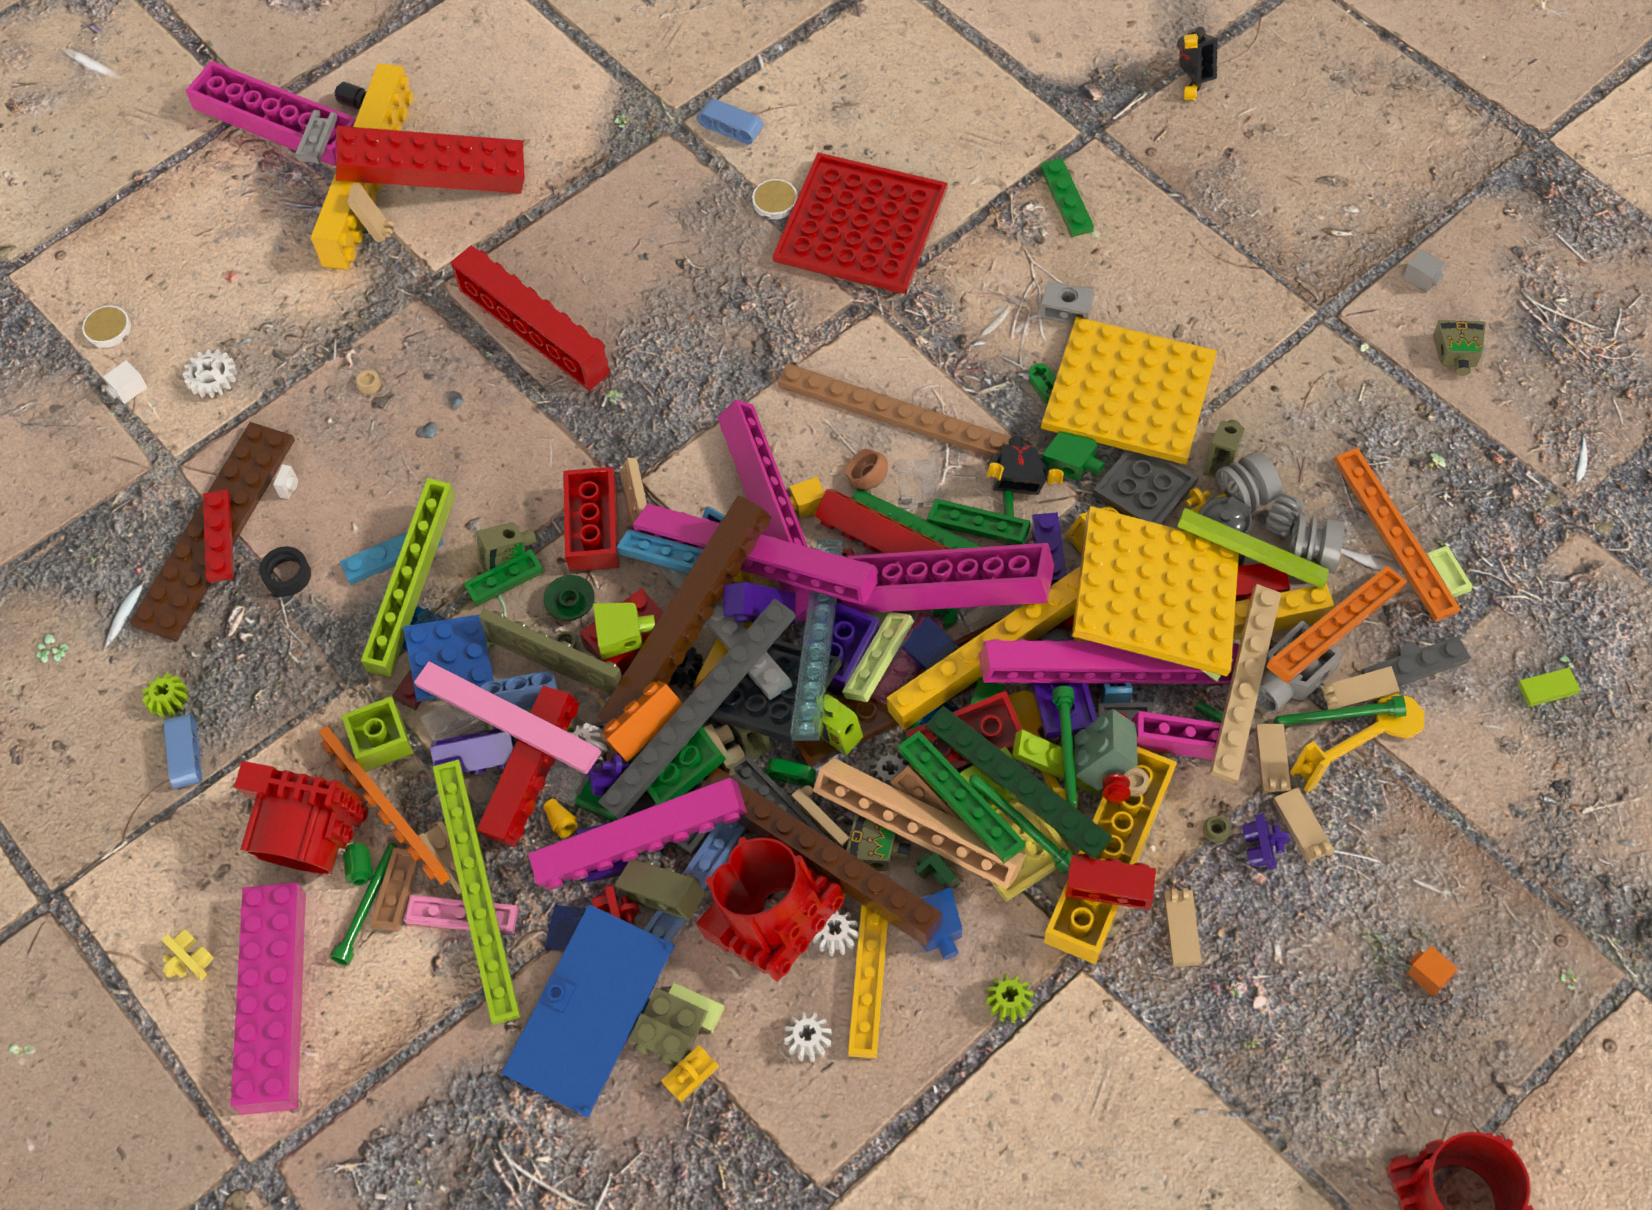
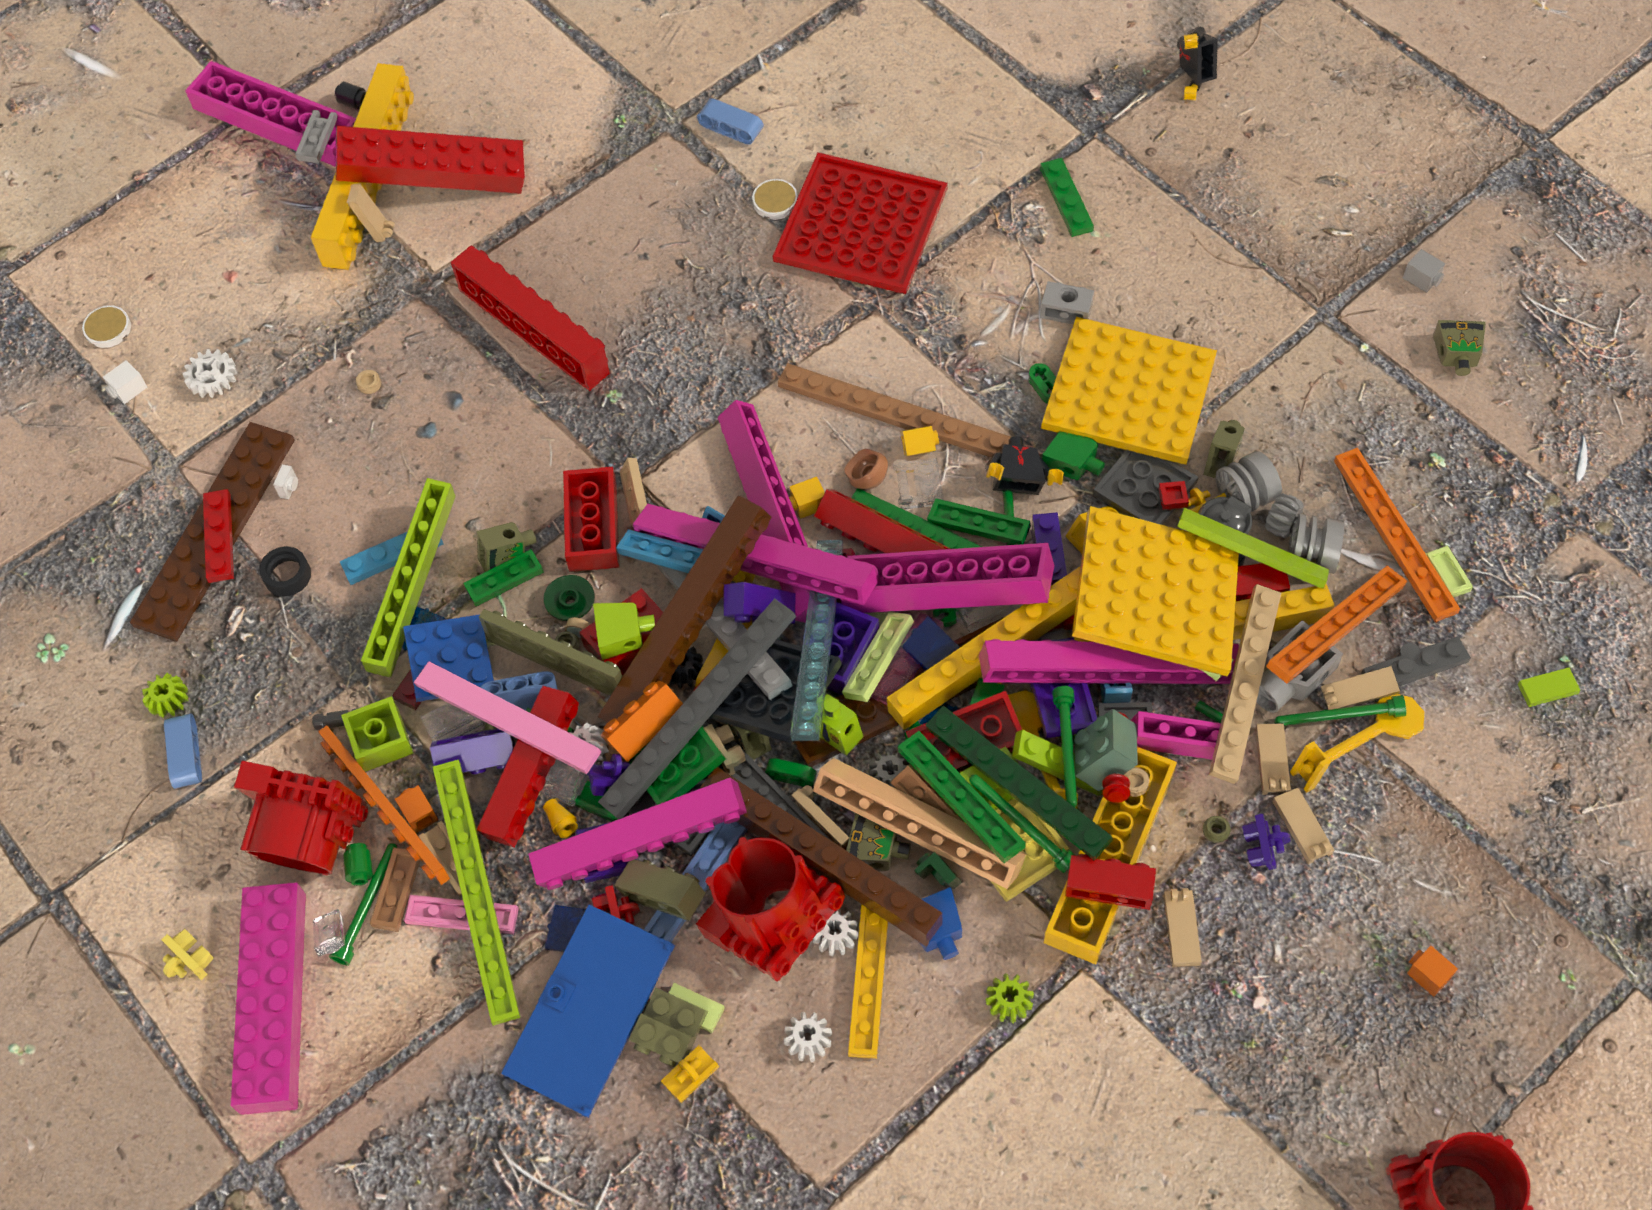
none -> dark grey axle [312,708,359,730]
none -> clear plate [313,909,345,957]
none -> orange brick [395,785,438,833]
none -> tan tile [565,617,590,639]
none -> yellow brick [900,426,939,456]
none -> red plate [1158,481,1189,510]

